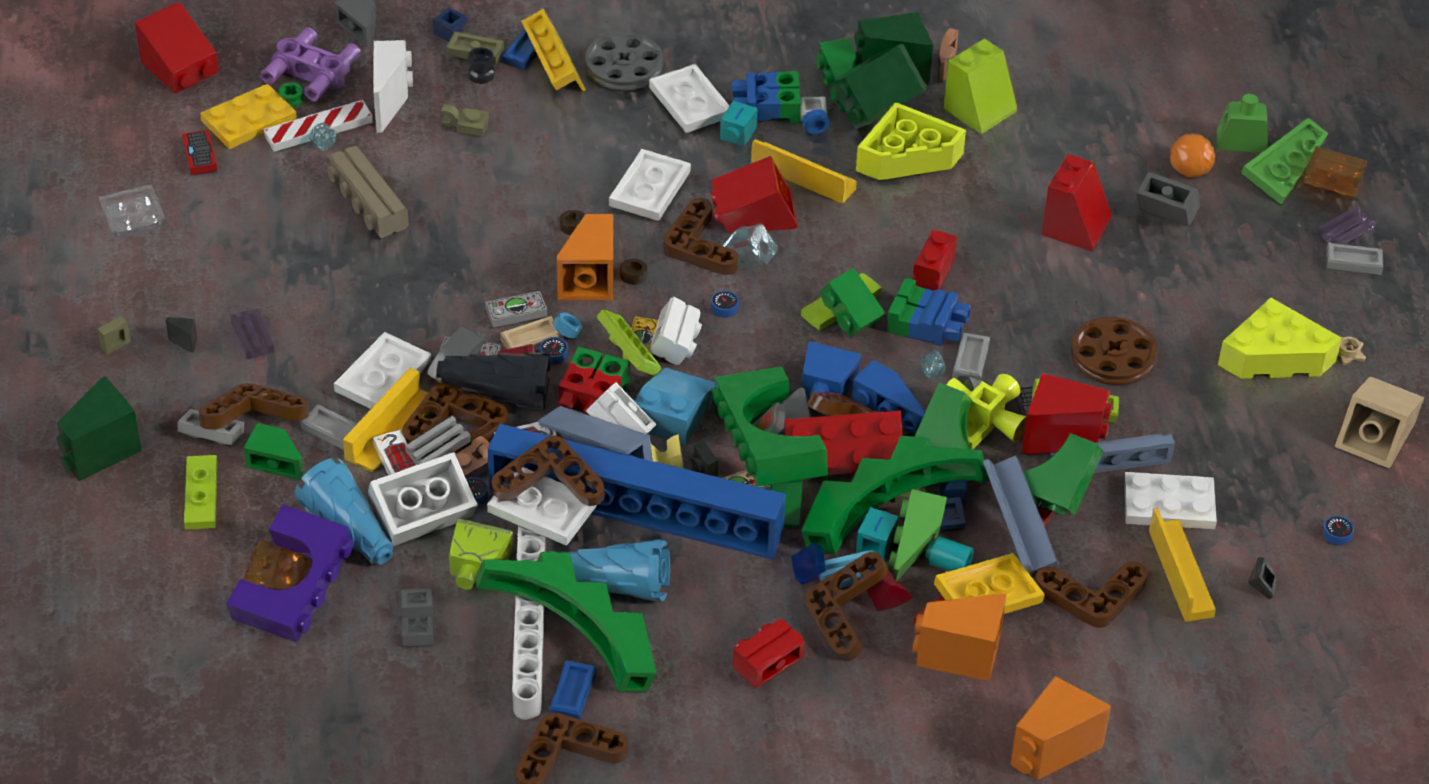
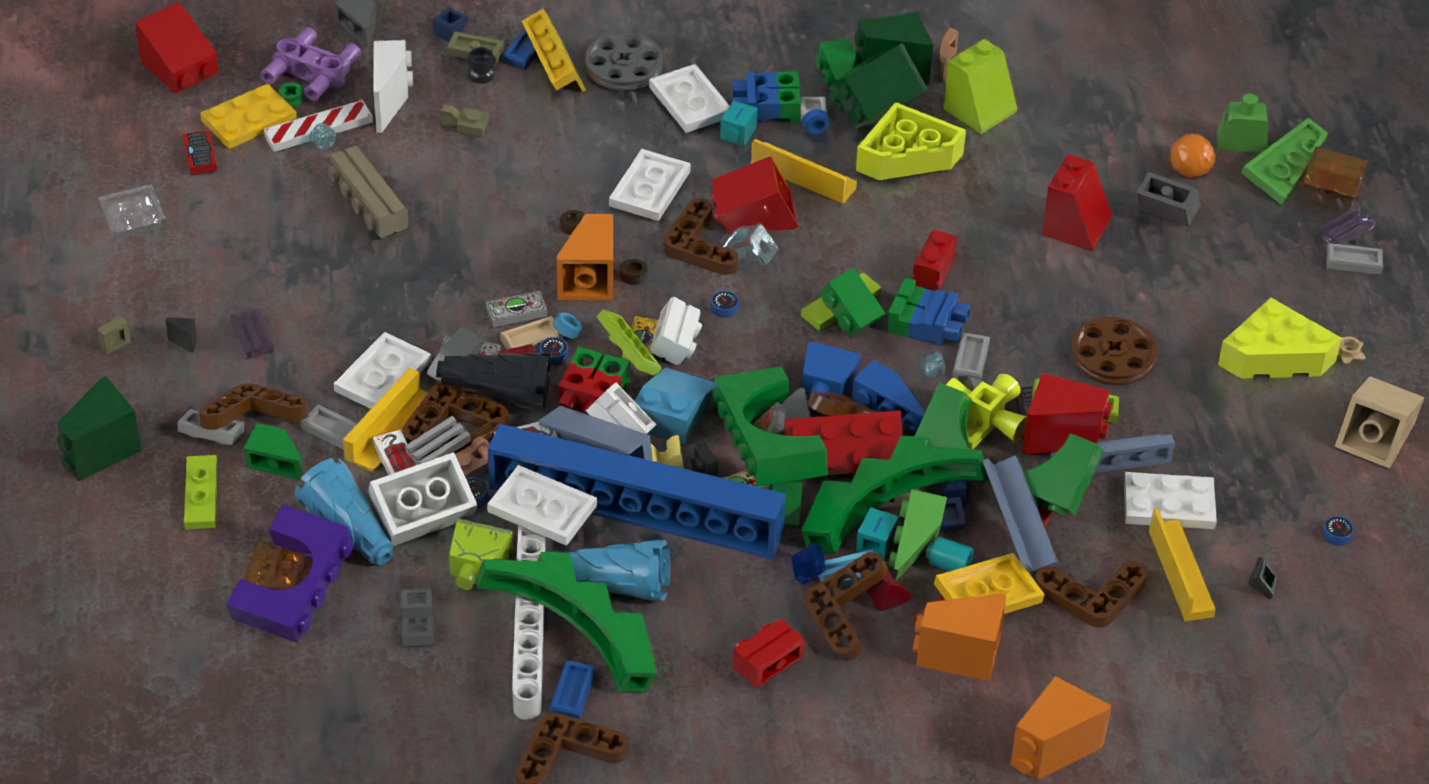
reddish brown beam [492,436,605,506] -> none

